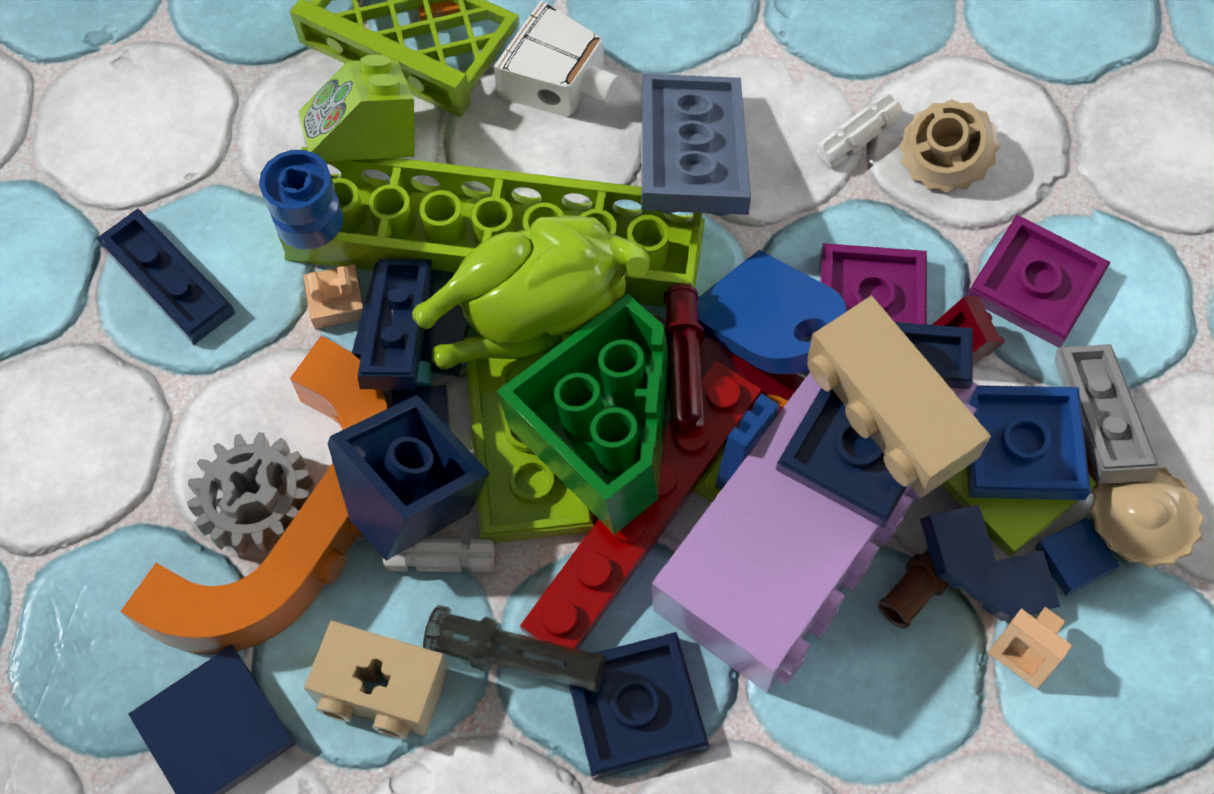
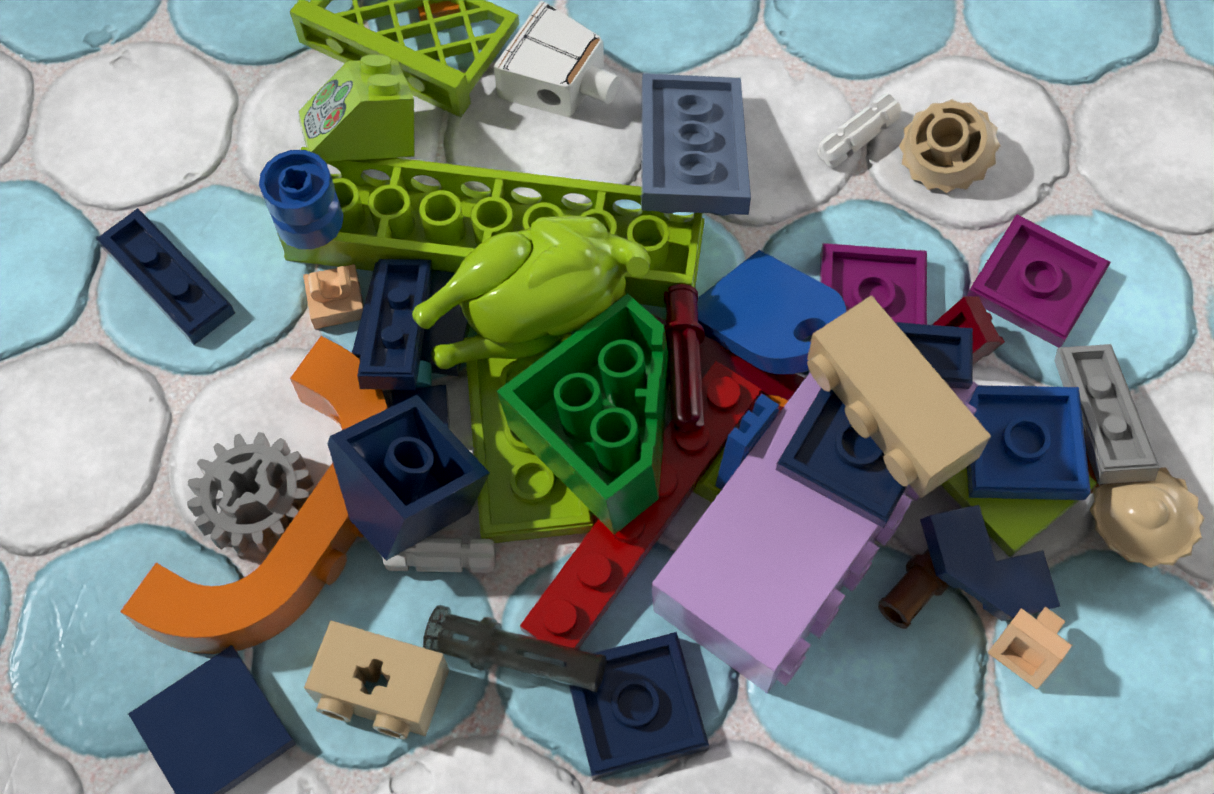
blue tile [1034,517,1120,596] -> none

